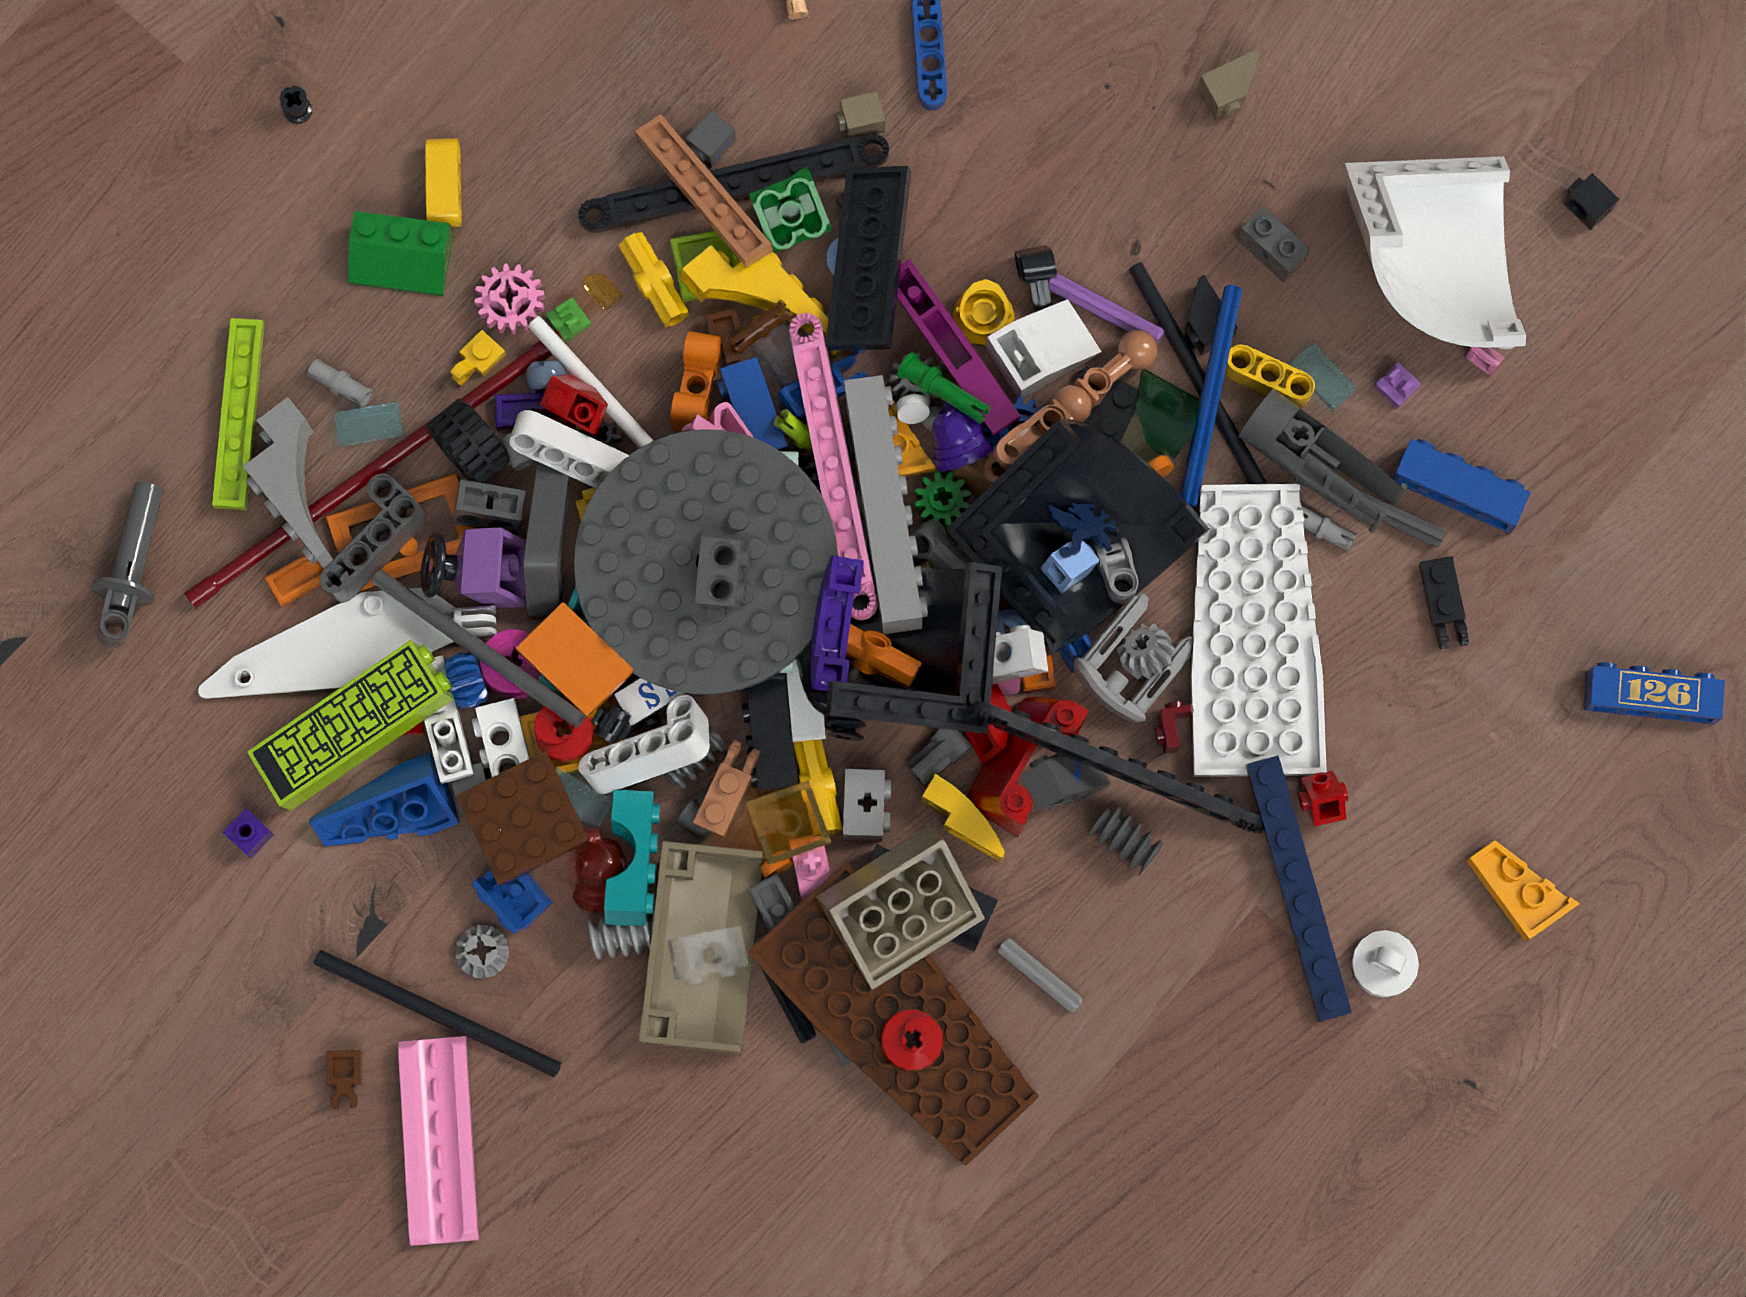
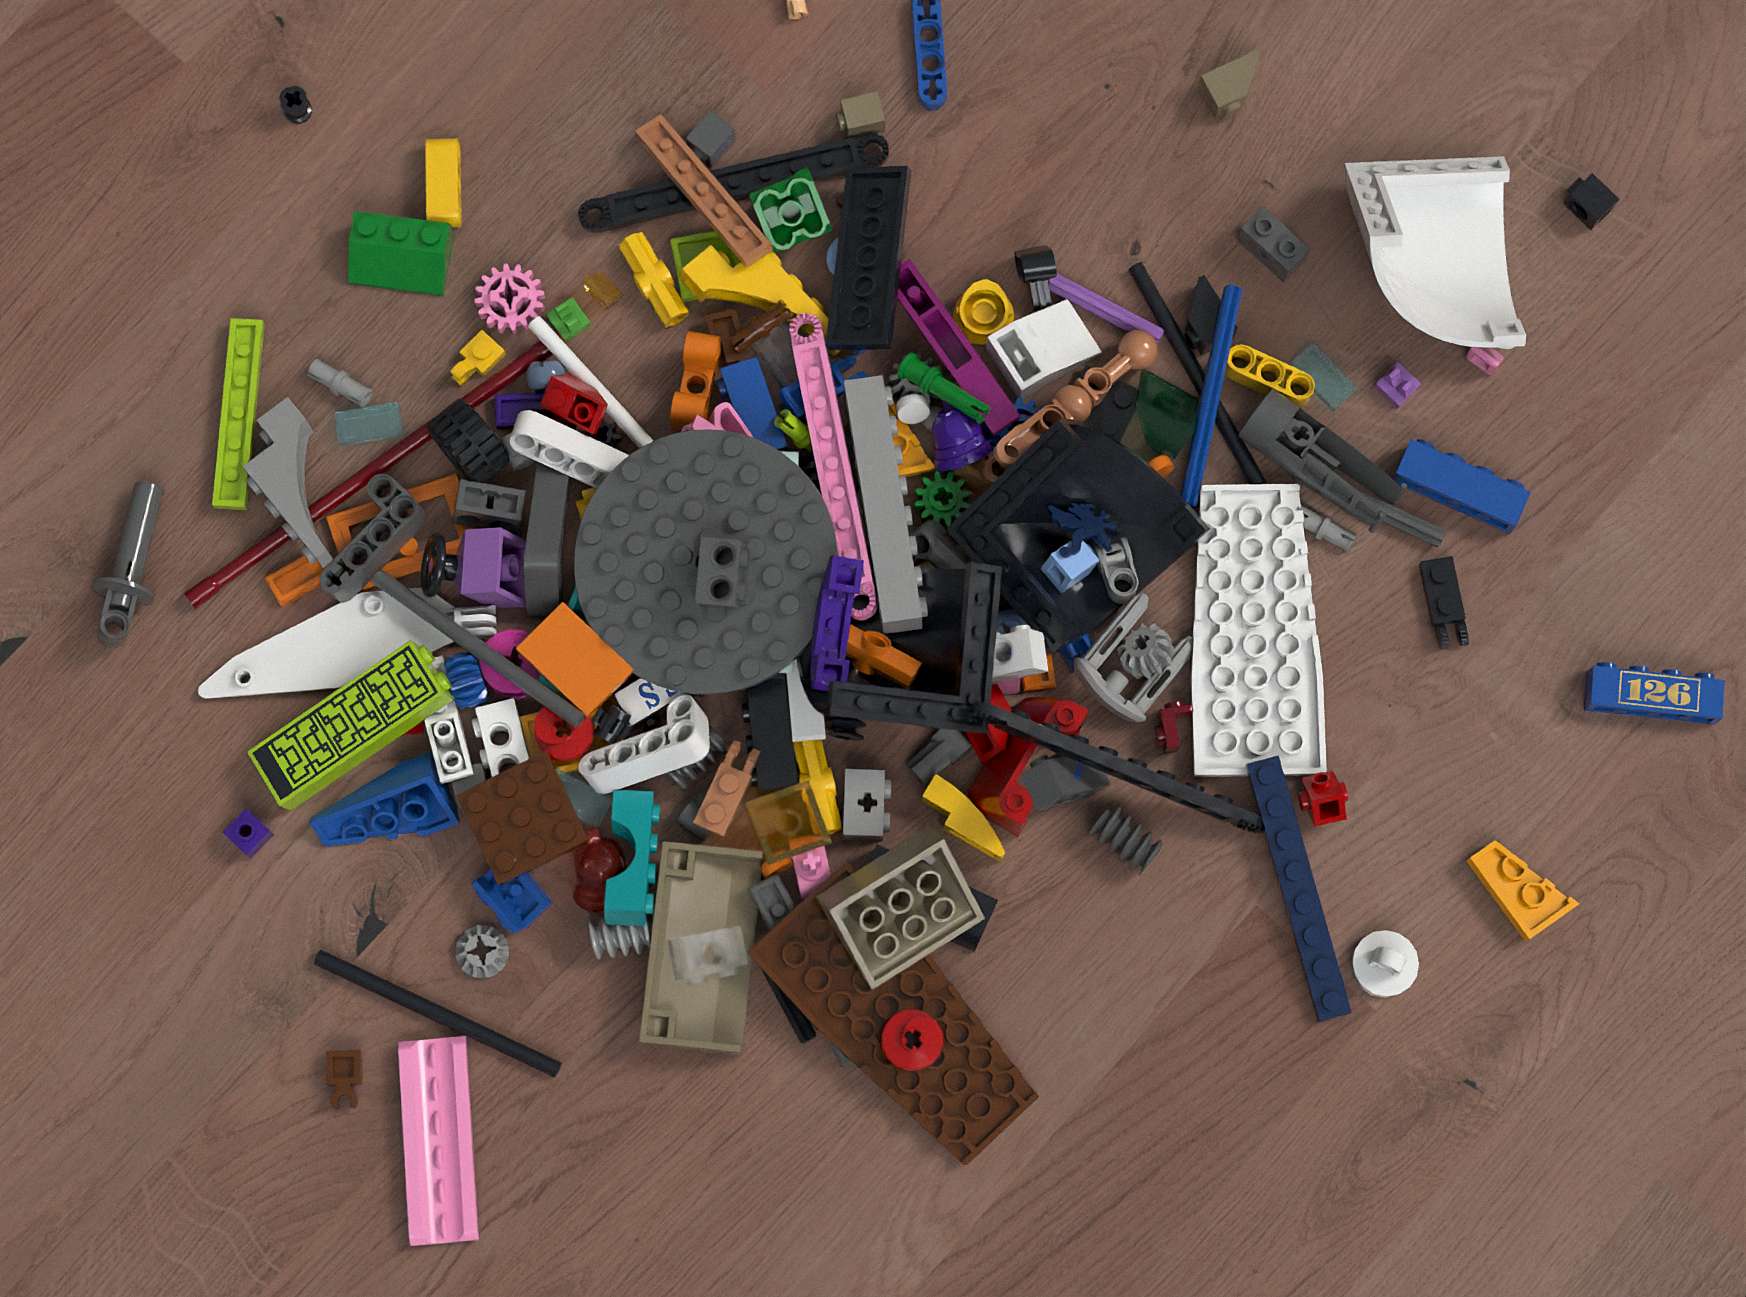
light grey axle [998,938,1083,1013] -> none

